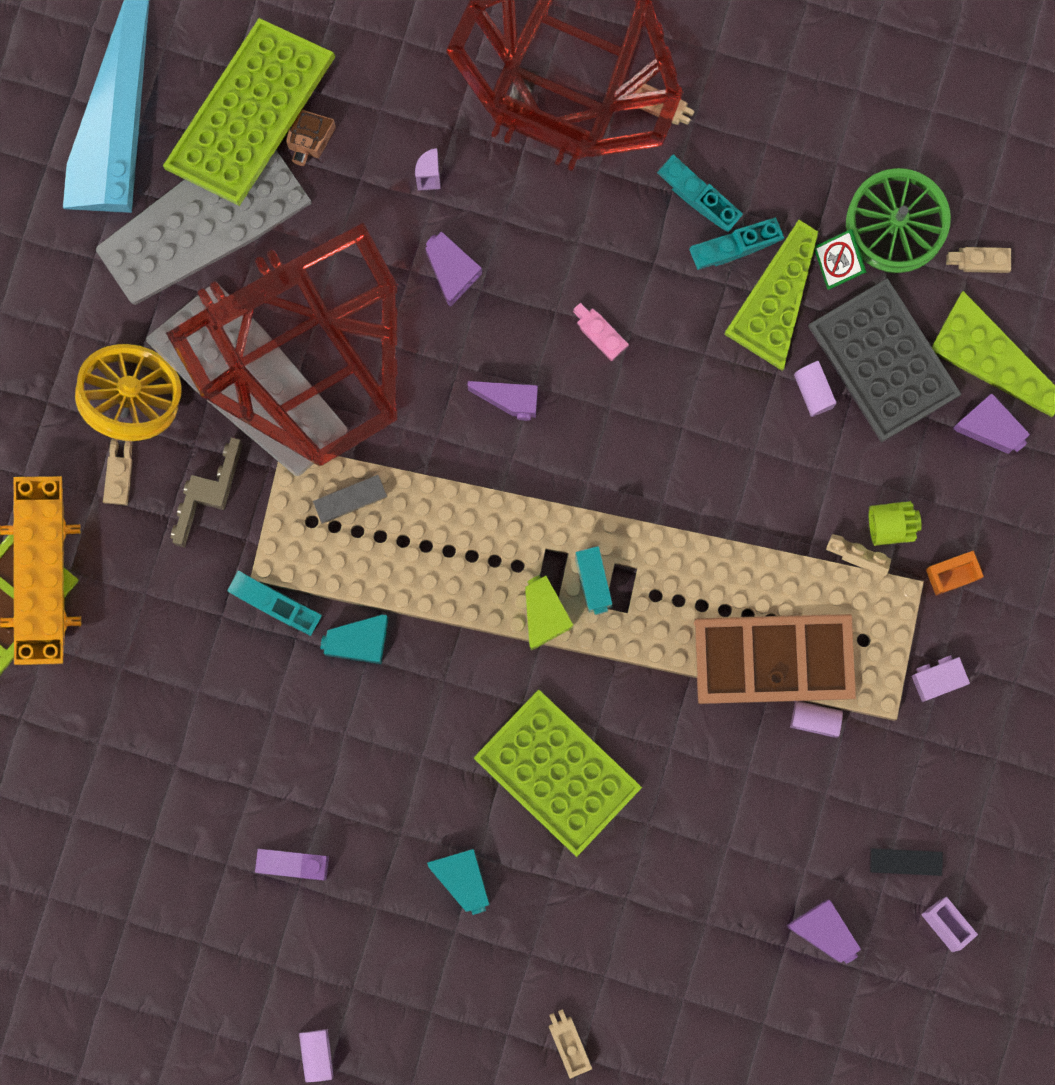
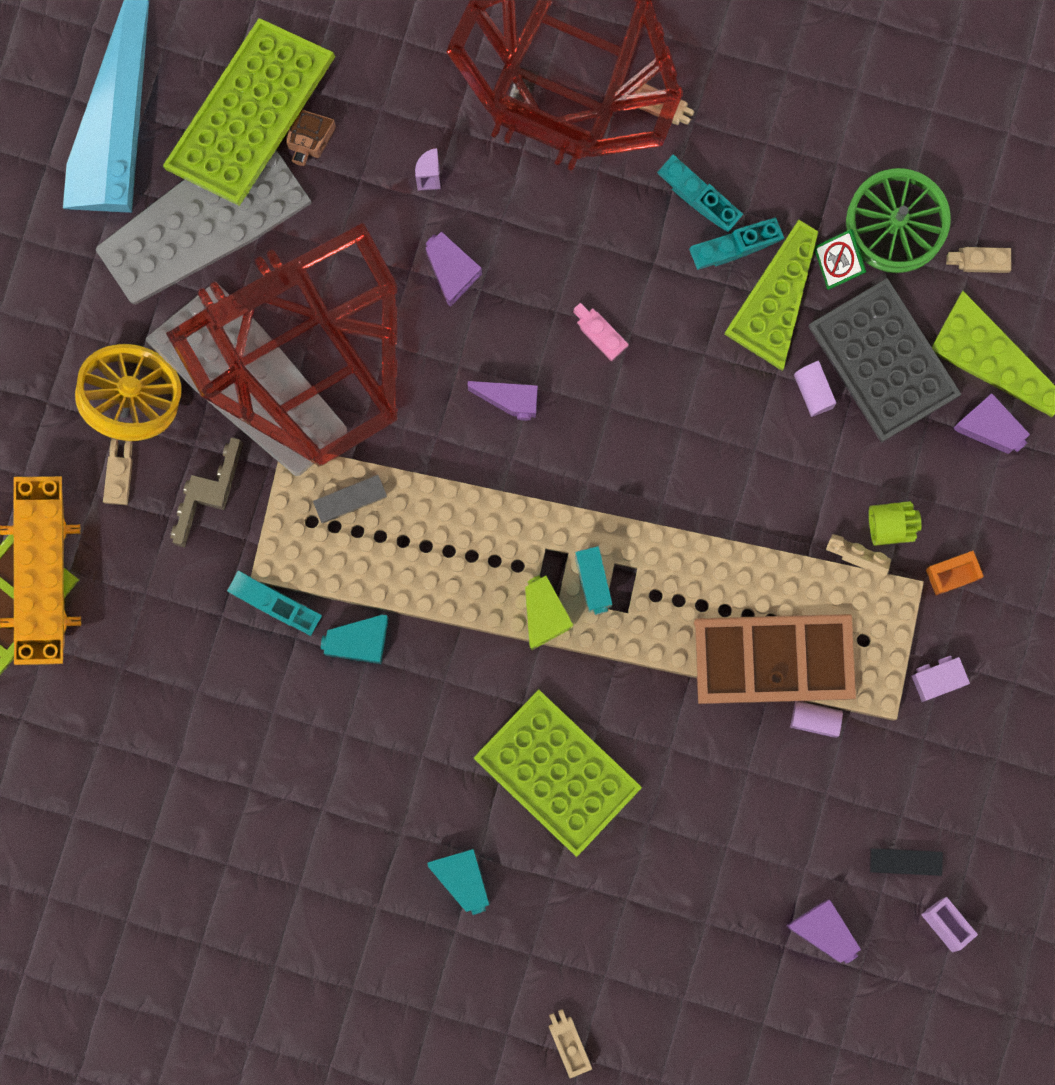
medium lavender slope [255,849,329,880] -> none
lavender brick [299,1029,334,1082] -> none

